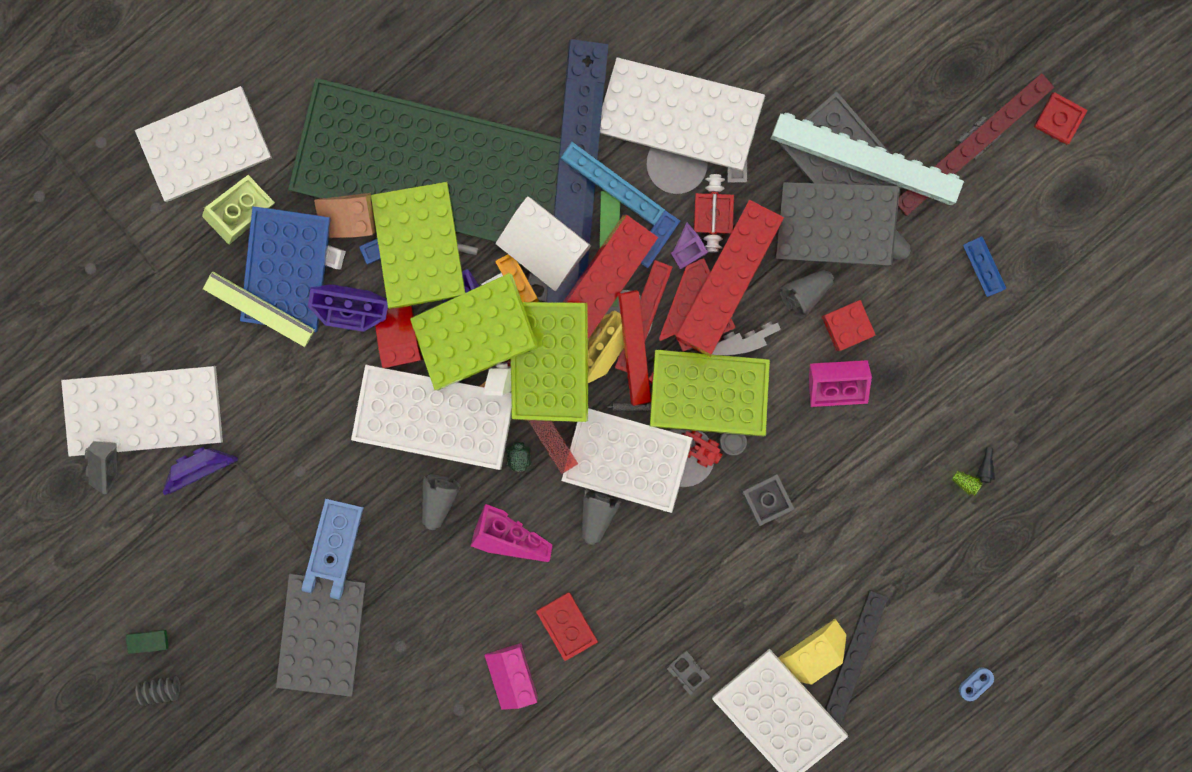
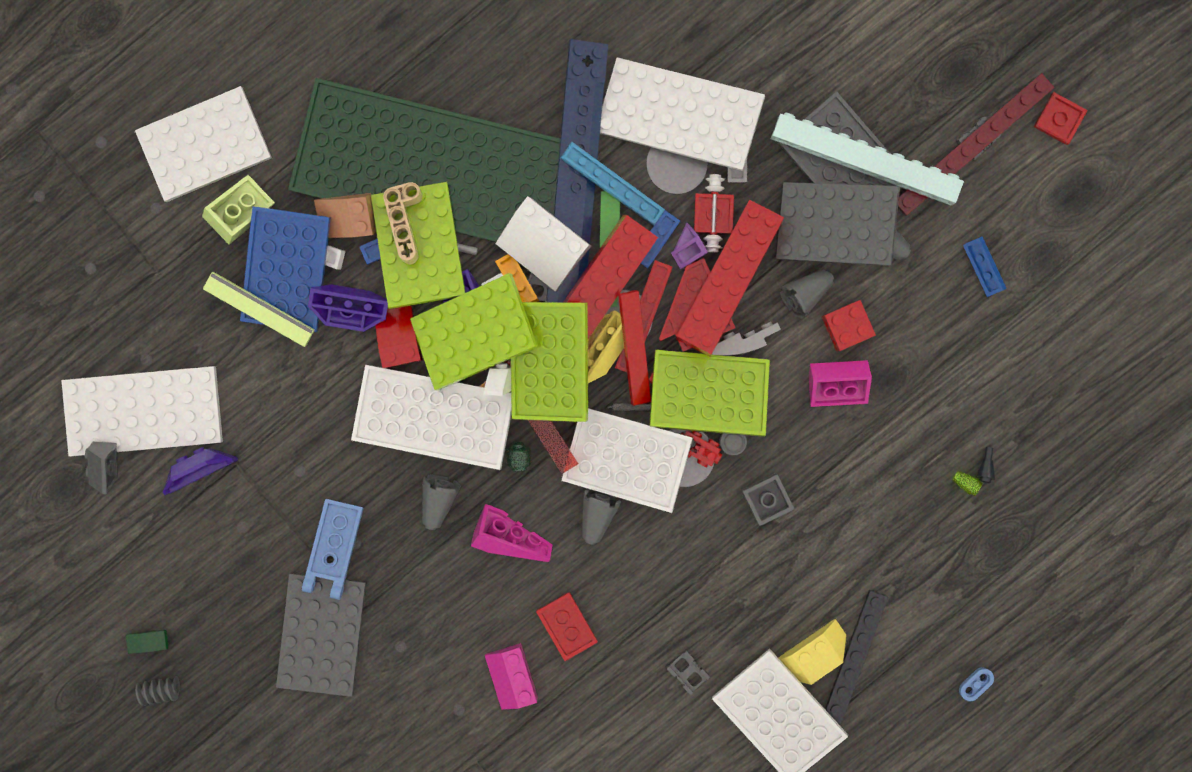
none -> tan beam [383,182,423,265]

